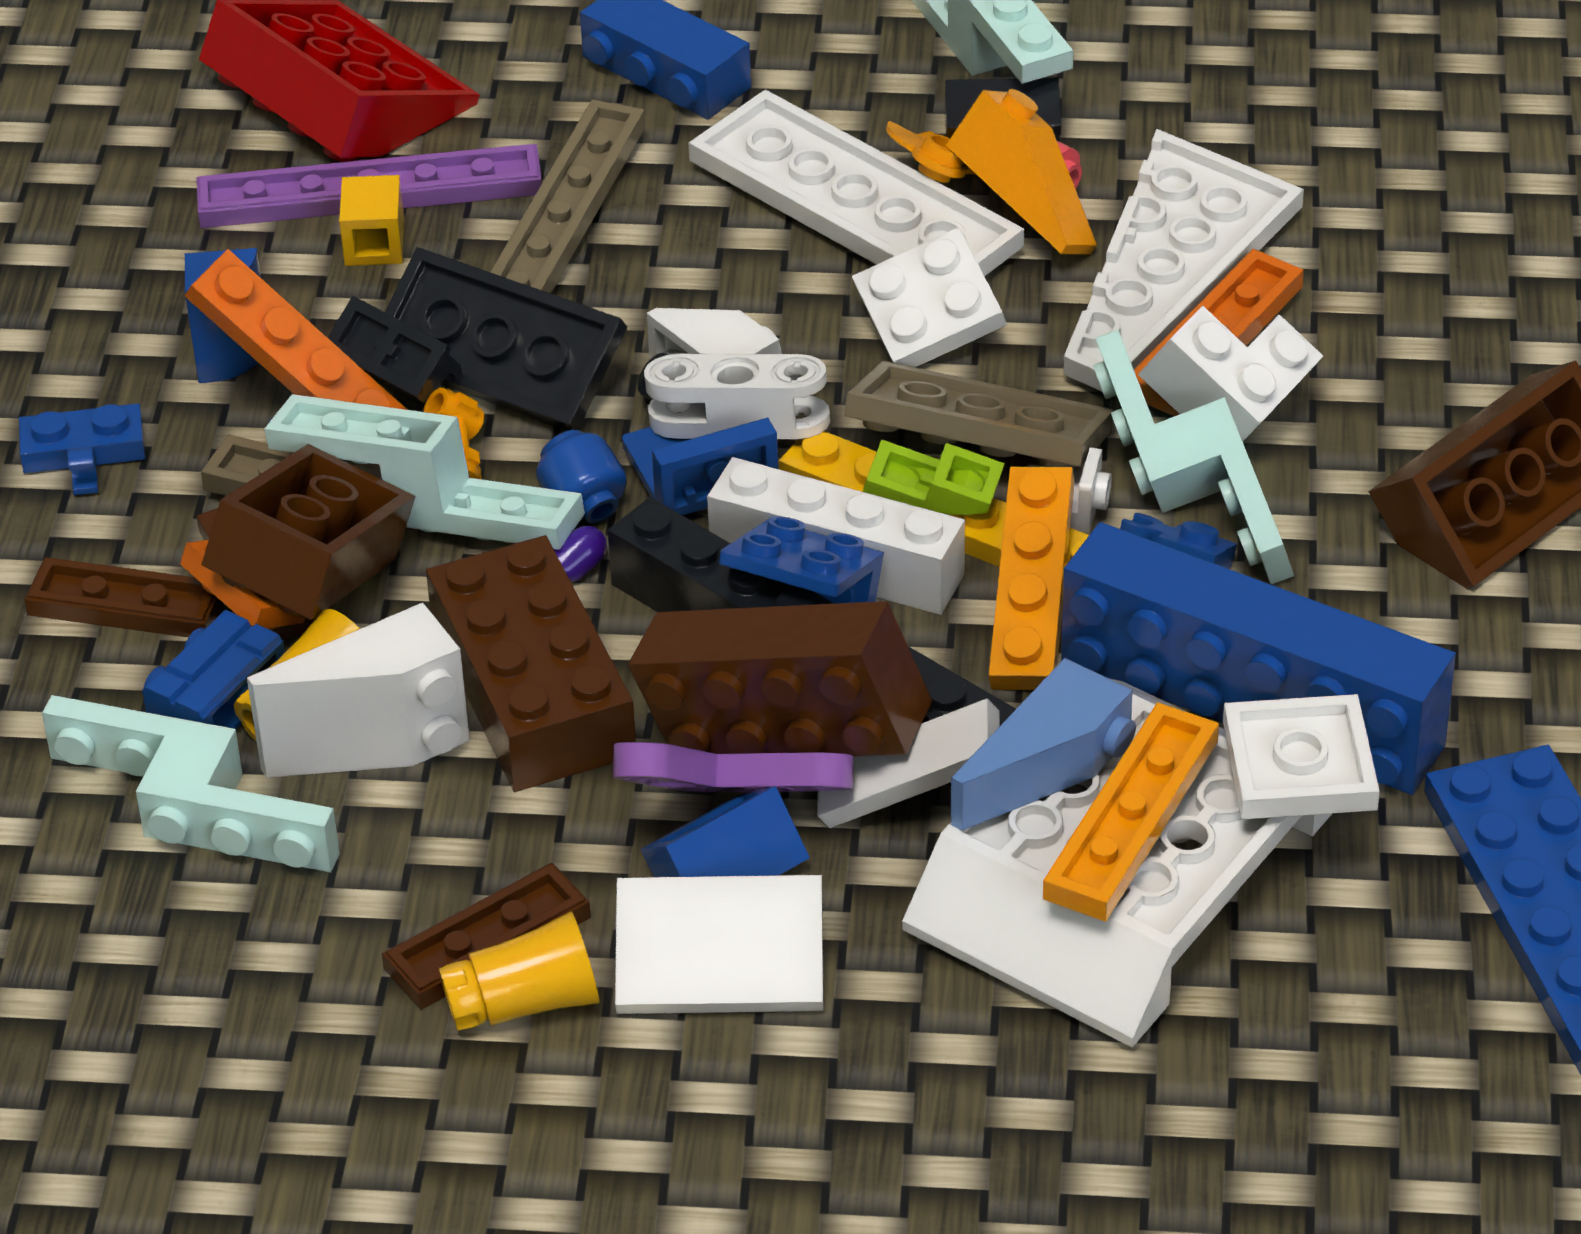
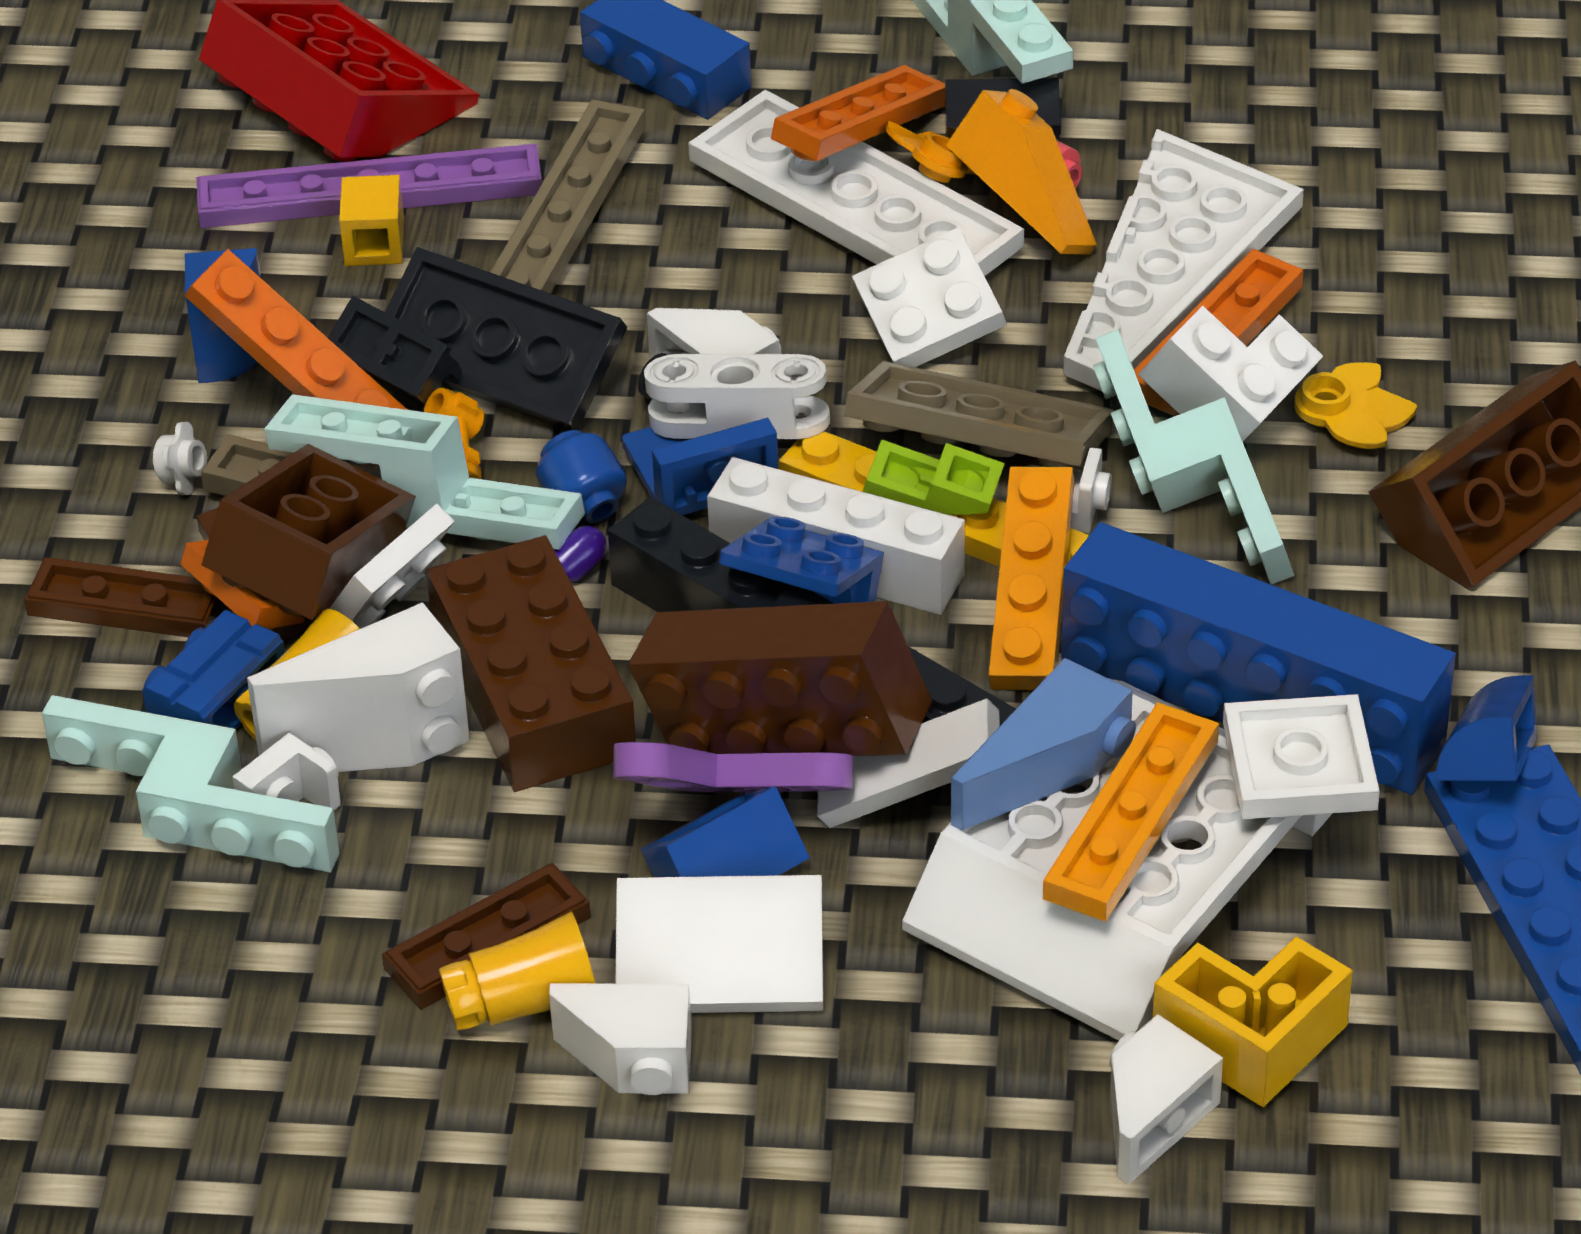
blue plate [19,403,145,495] -> none
blue plate [1120,513,1237,569] -> none
none -> white plate [153,422,207,495]
none -> white bracket [232,733,341,810]
none -> white plate [329,503,455,629]
none -> white slope [549,983,692,1095]
none -> orange plate [771,65,945,161]
none -> white slope [1109,1014,1223,1185]
none -> yellow brick [1153,936,1353,1107]
none -> yellow plate [1294,363,1417,449]
none -> blue brick [1436,675,1537,781]

